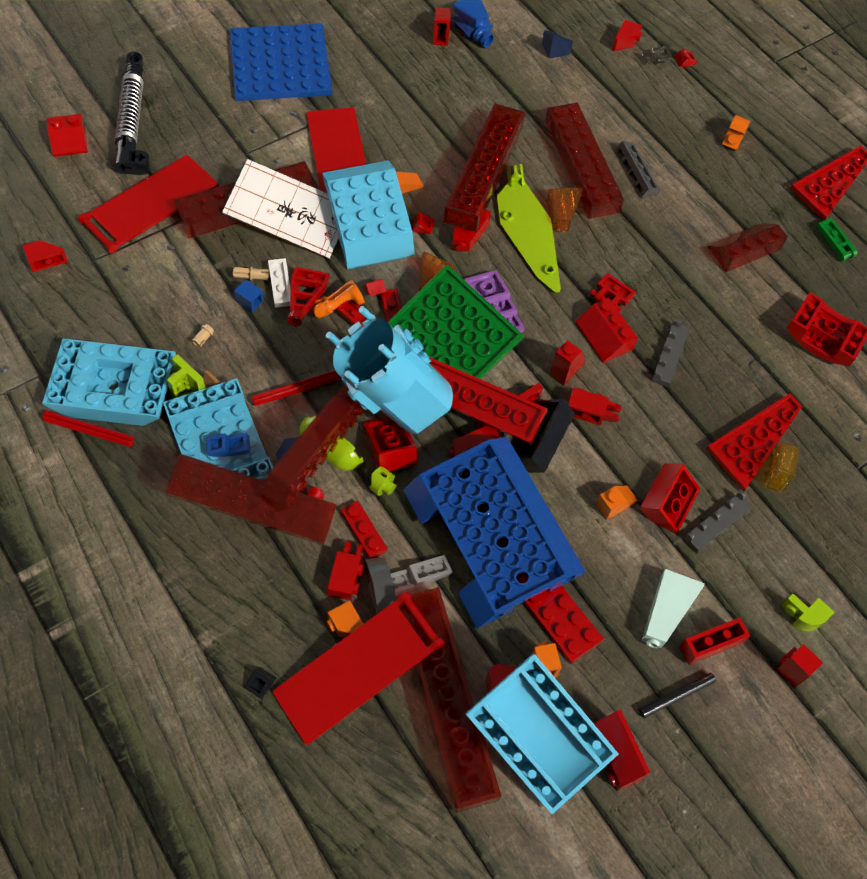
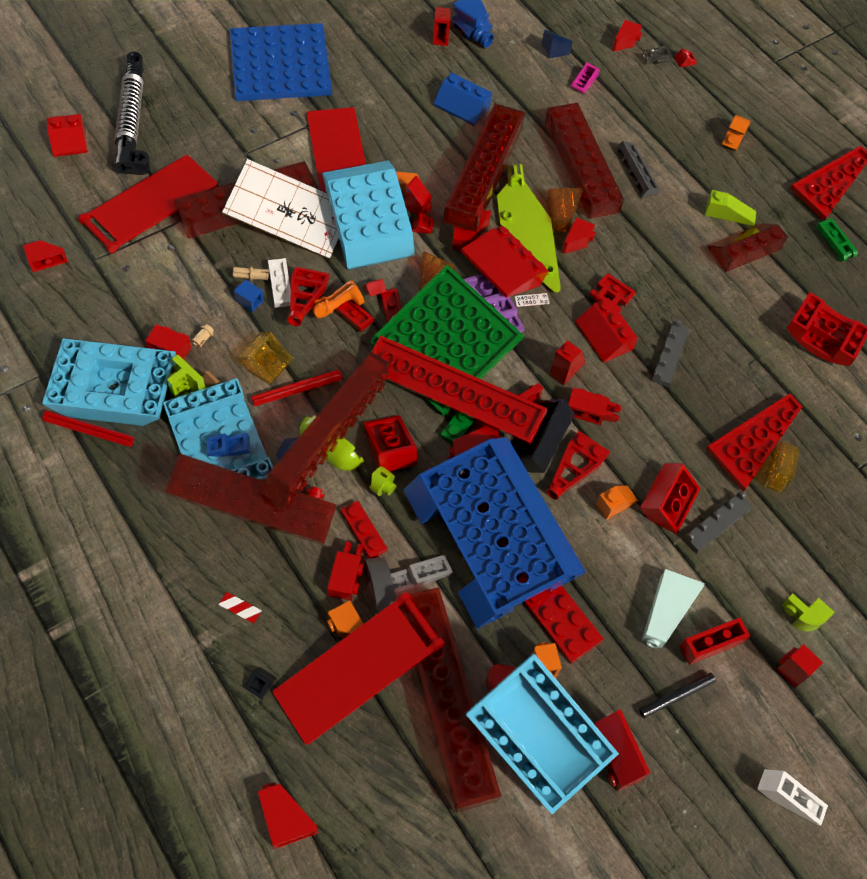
medium azure piece [326,306,453,434] -> none
none -> red brick [145,324,192,360]
none -> sticker [219,592,262,623]
none -> clear yellow slope [237,332,293,385]
none -> red slope [258,783,319,849]
none -> red slope [405,176,432,215]
none -> blue slope [433,72,492,126]
none -> green plate [440,412,476,445]
none -> red slope [461,226,549,298]
none -> white sticker [515,293,550,307]
none -> red plate [546,431,610,500]
none -> red slope [562,217,596,254]
none -> dark pink slope [570,62,600,94]
none -> lime slope [705,190,756,226]
none -> white slope [757,769,828,826]

